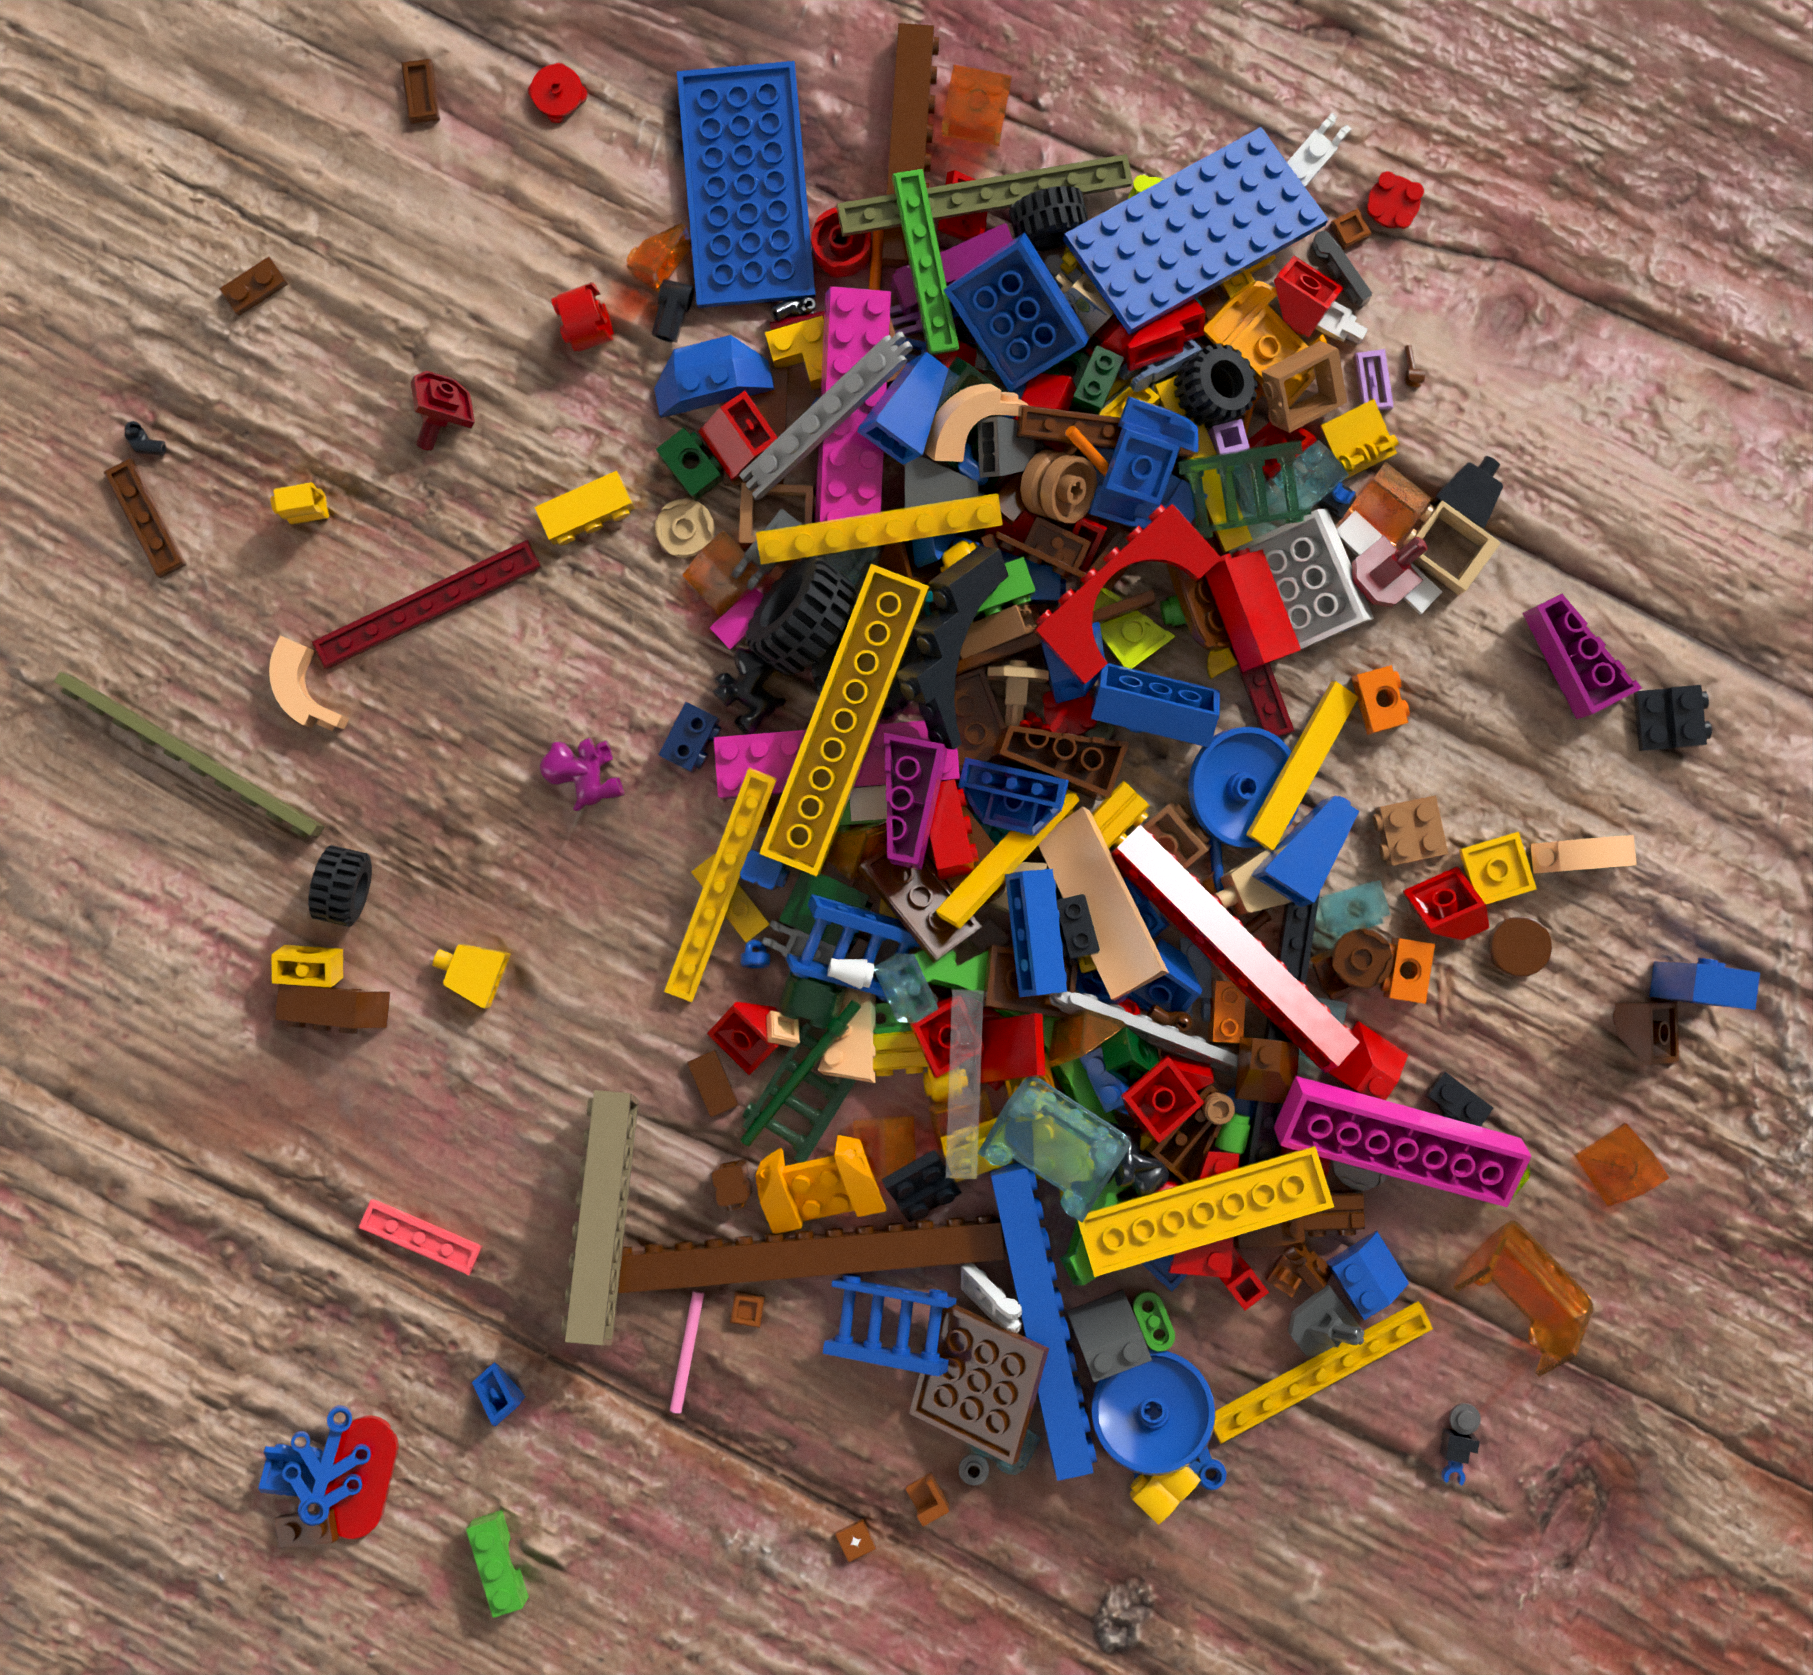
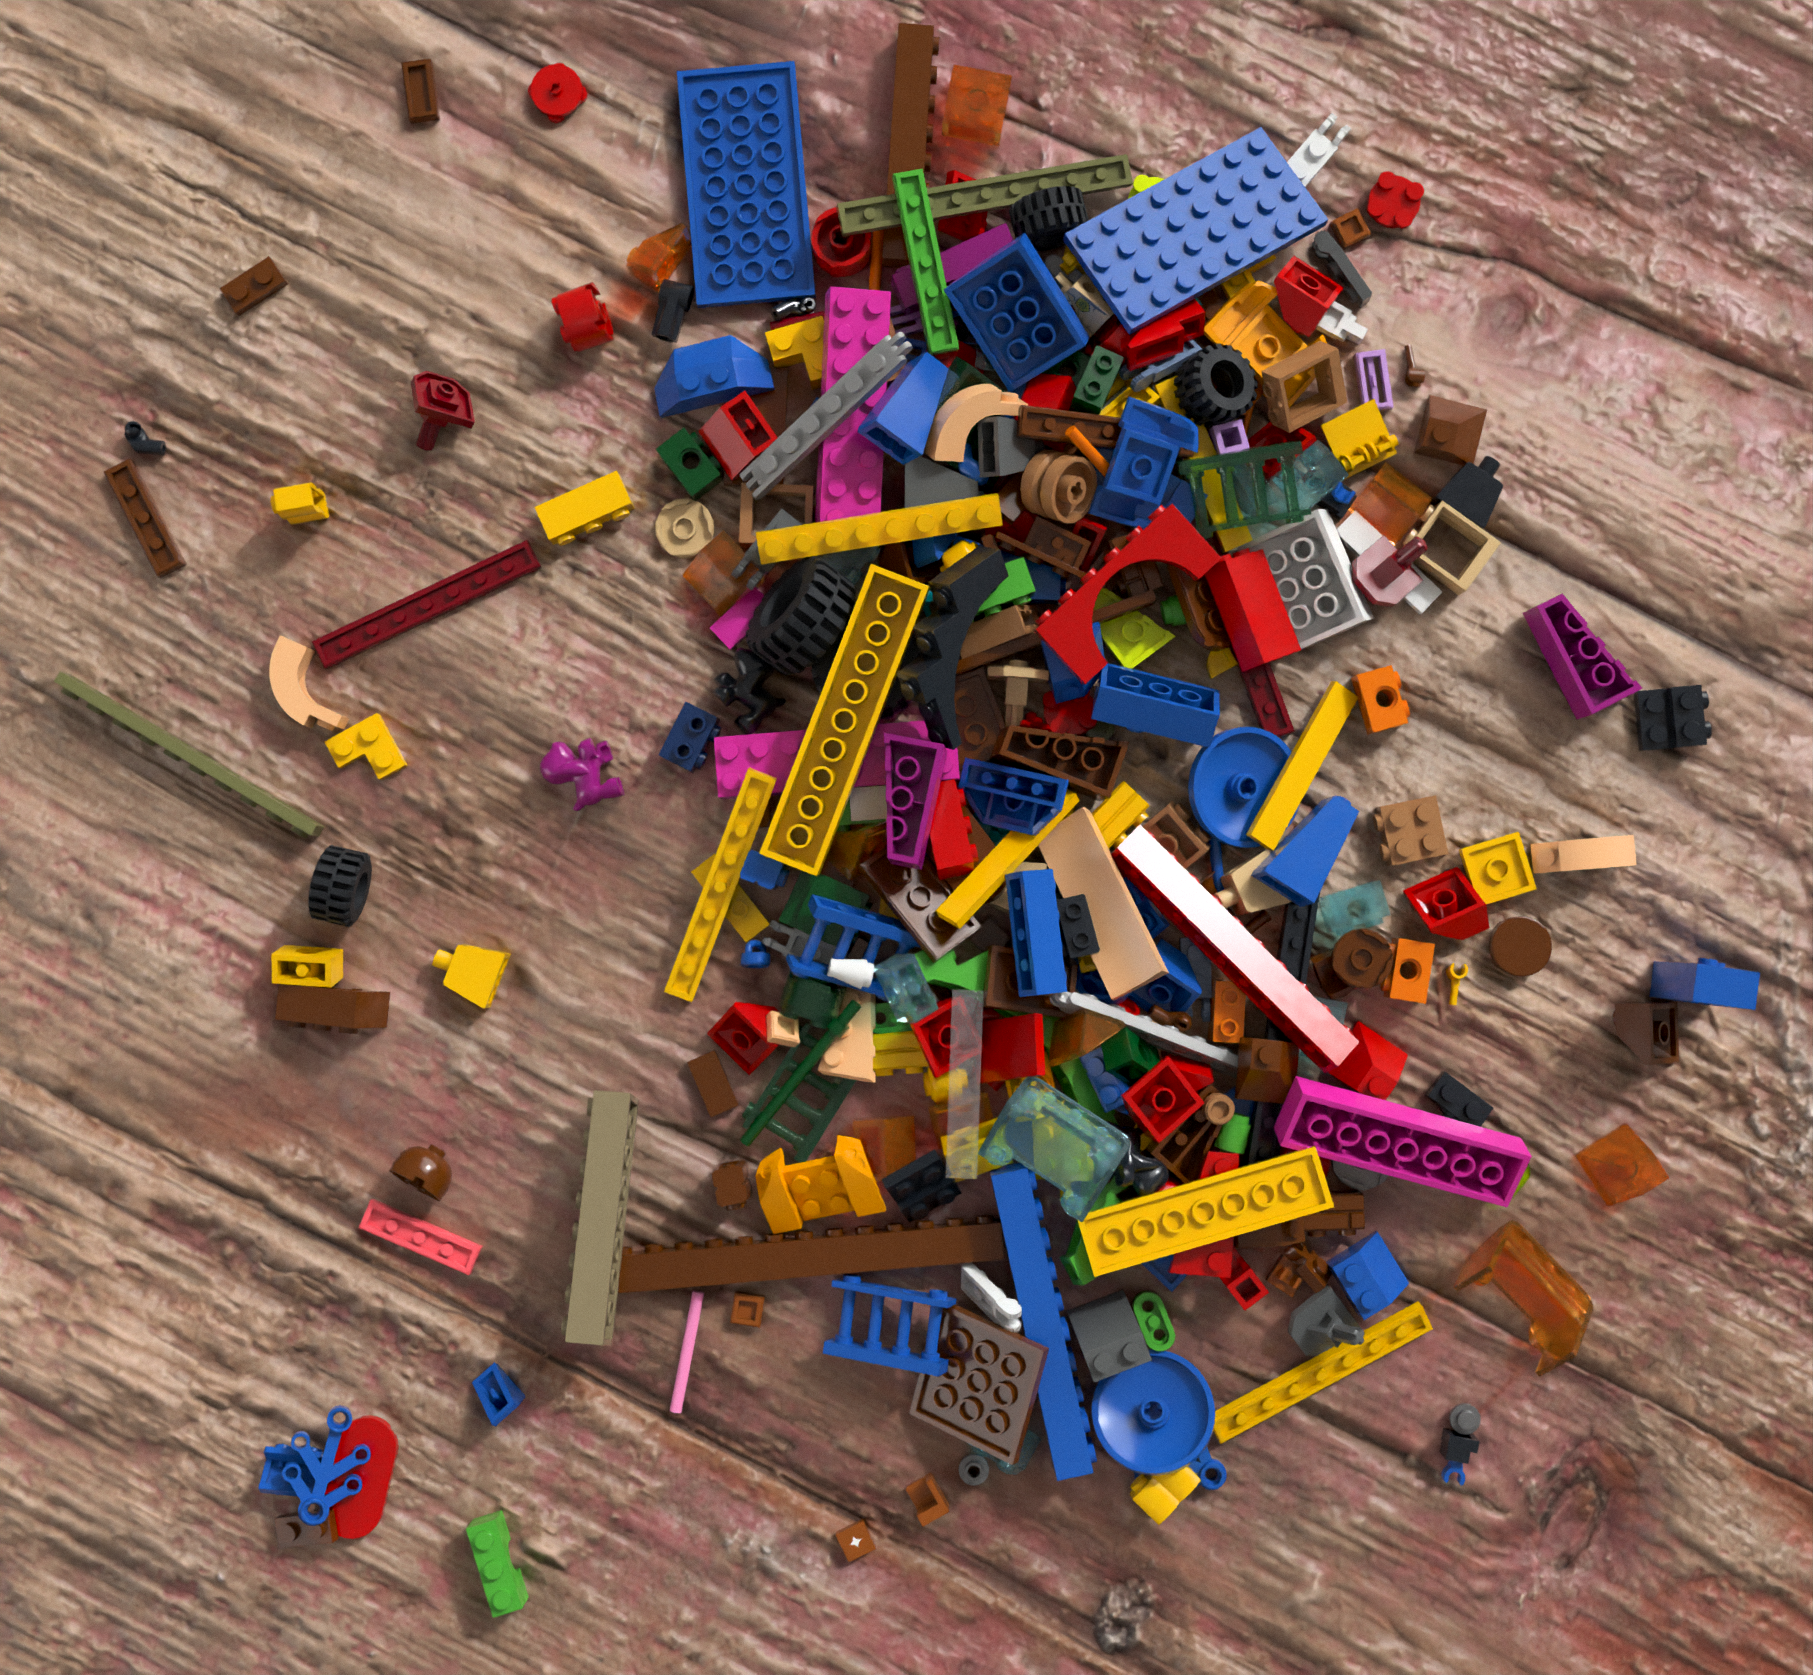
none -> yellow plate [324,713,408,780]
none -> reddish brown cylinder [389,1144,452,1201]
none -> reddish brown brick [1104,534,1164,599]
none -> reddish brown slope [1414,395,1487,466]
none -> yellow hand [1446,963,1468,1005]

